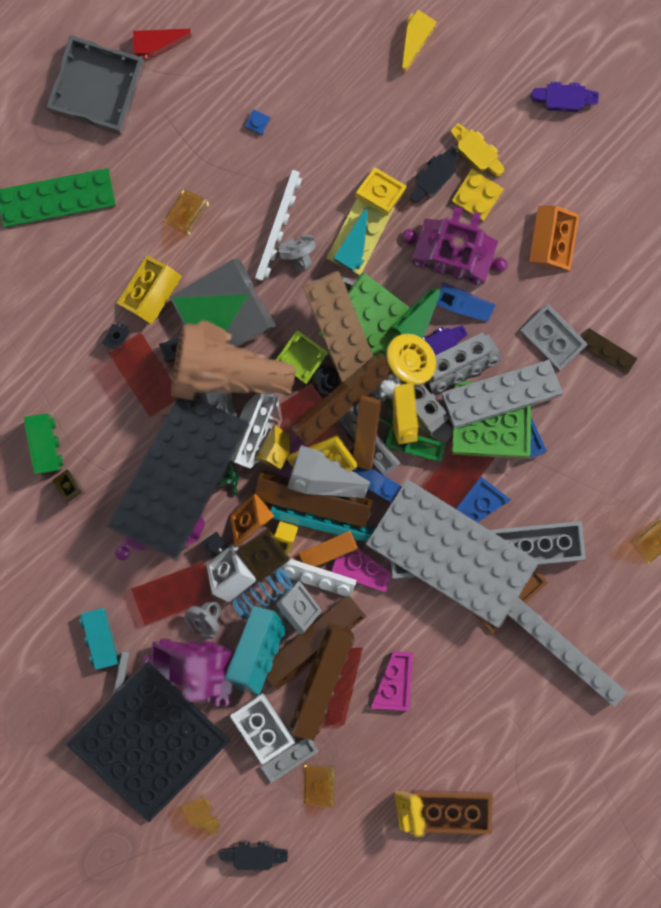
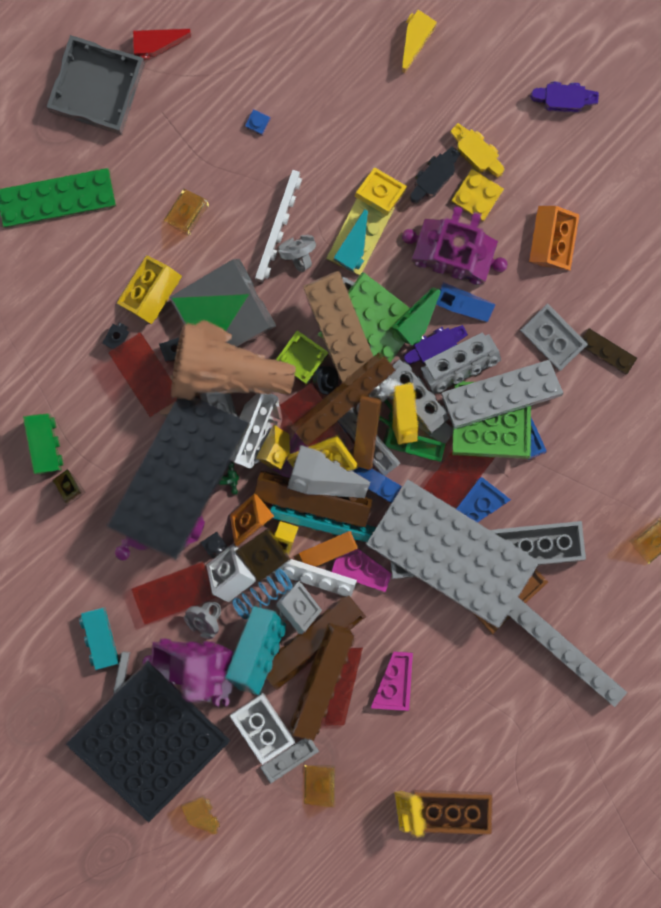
black hinge [218,840,288,870] -> none
yellow wheel [387,334,436,385] -> none

